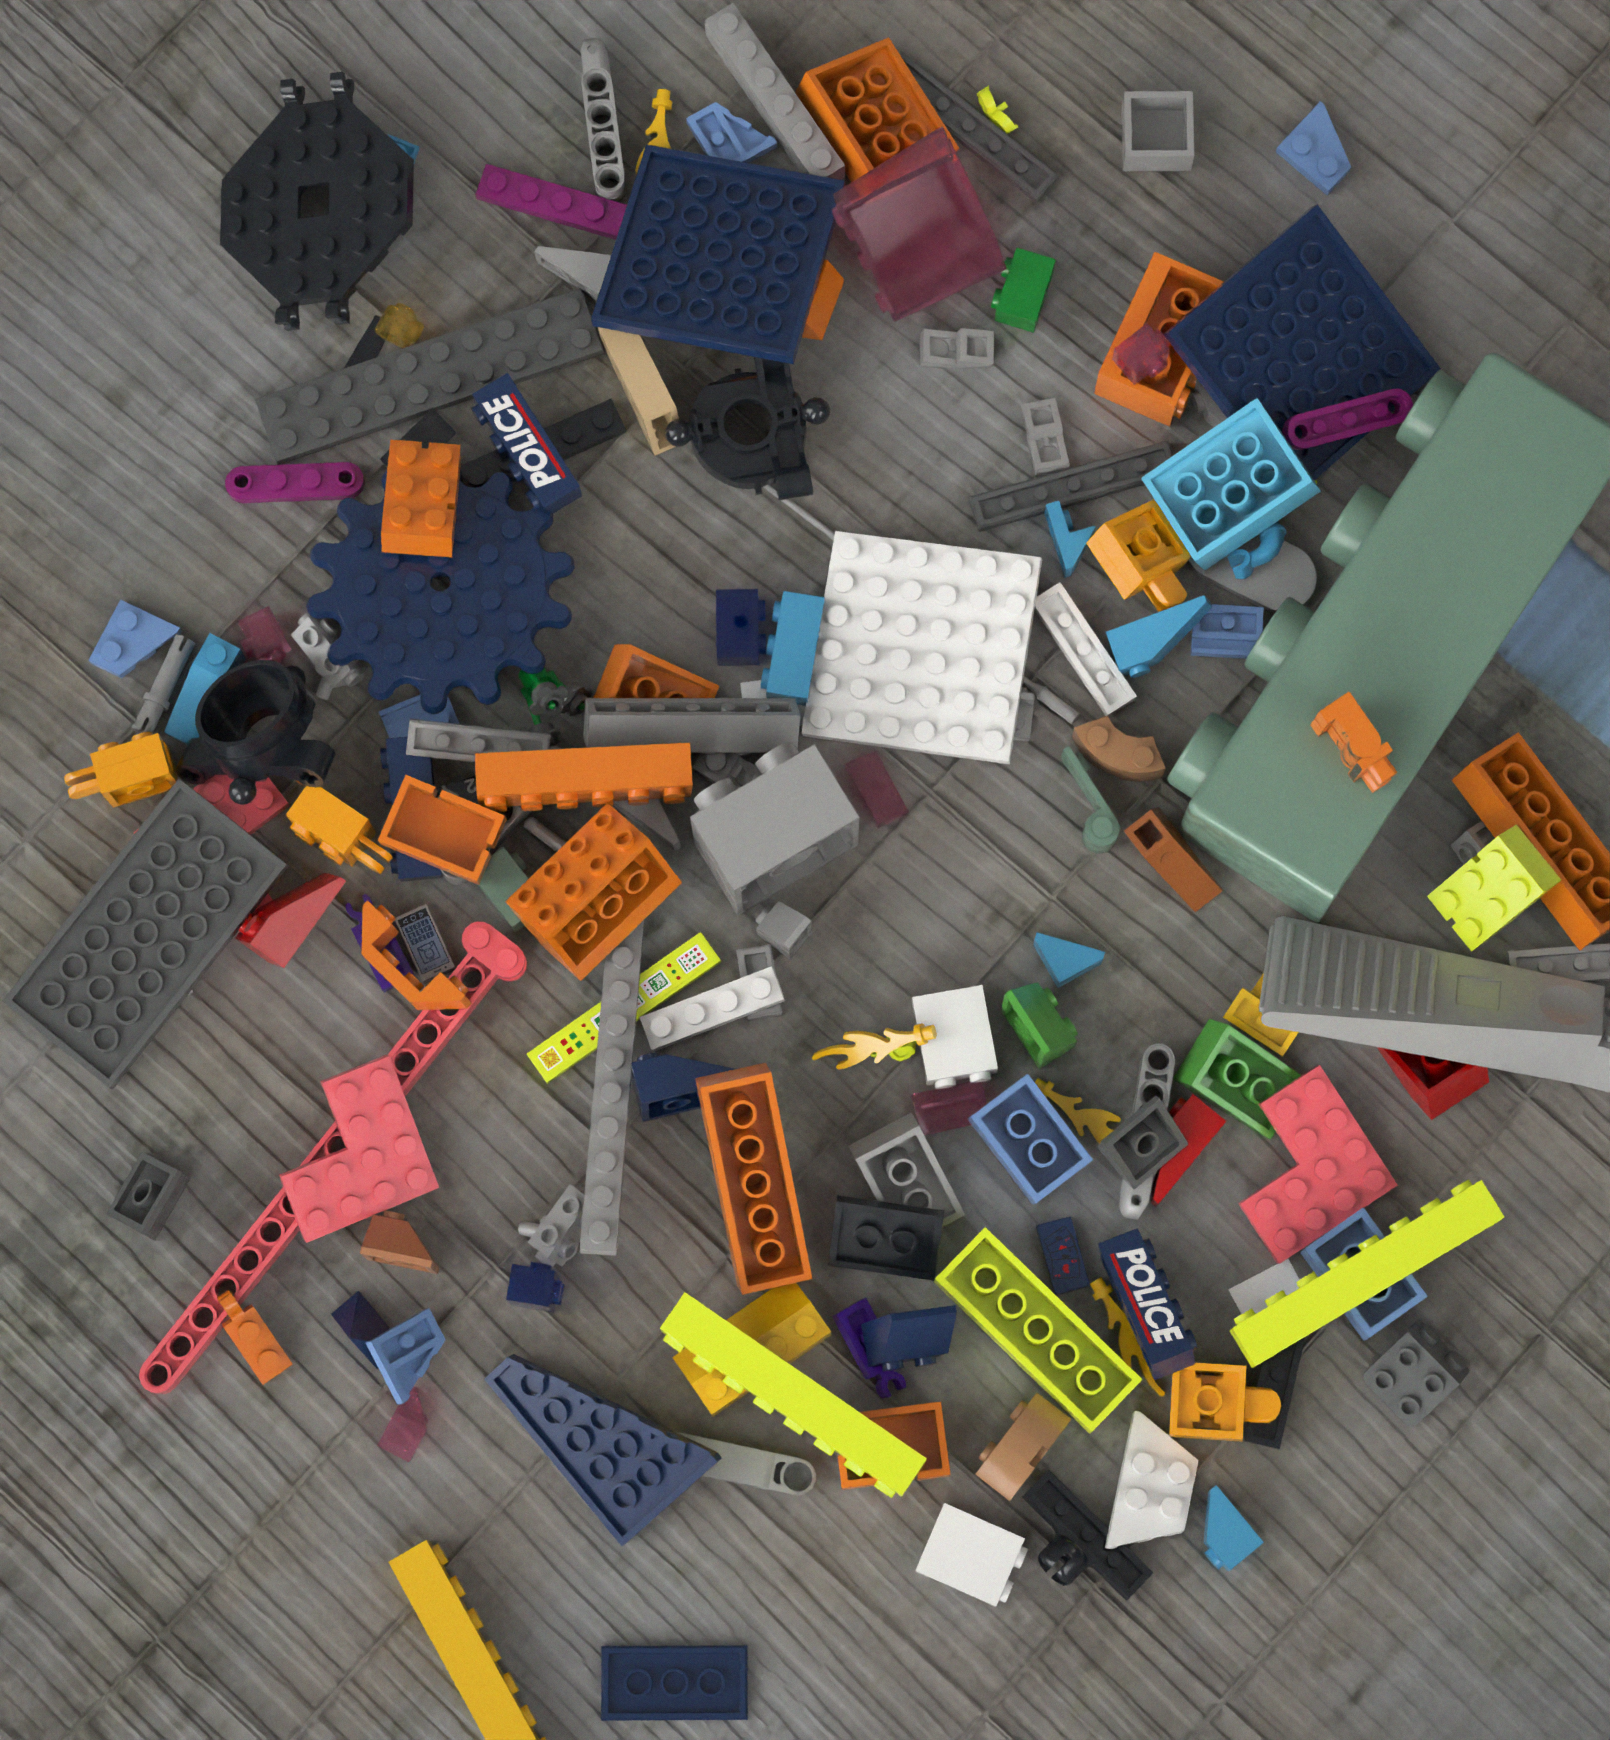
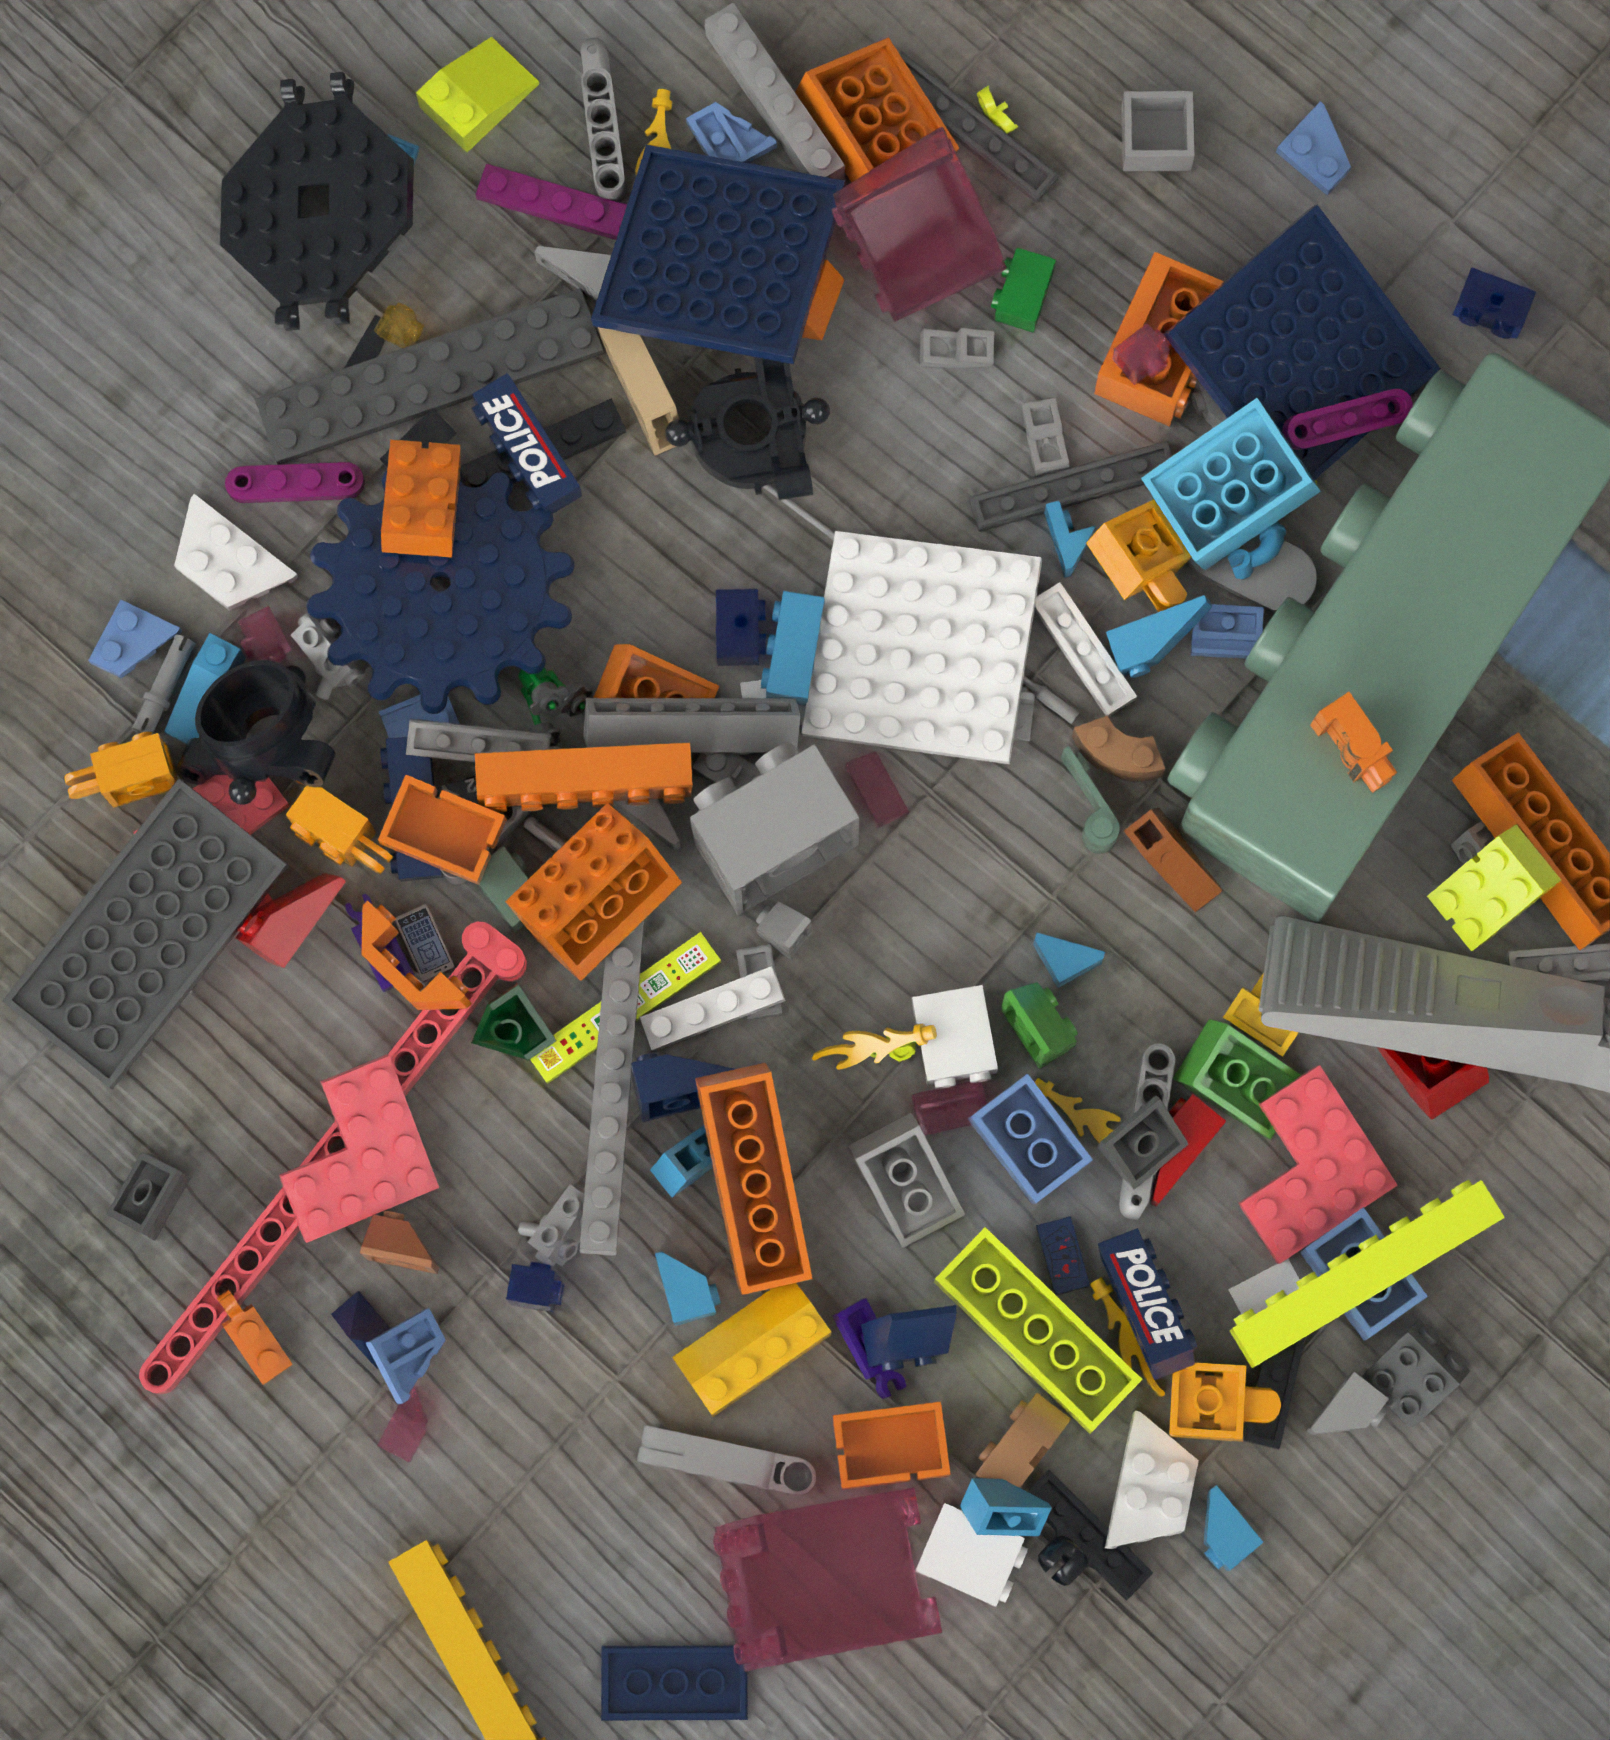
dark blue wing [484,1354,722,1546] -> none
neon yellow brick [660,1292,927,1498] -> none
black plate [828,1195,944,1281] -> none
none -> white wing [174,494,298,611]
none -> neon yellow slope [416,37,540,152]
none -> dark green slope [471,983,557,1061]
none -> dark azure slope [650,1125,713,1198]
none -> dark azure slope [655,1252,721,1326]
none -> clear pink windscreen [713,1487,942,1672]
none -> dark azure slope [960,1478,1052,1536]
none -> light grey slope [1307,1372,1389,1435]
none -> clear blue brick [1452,267,1536,339]

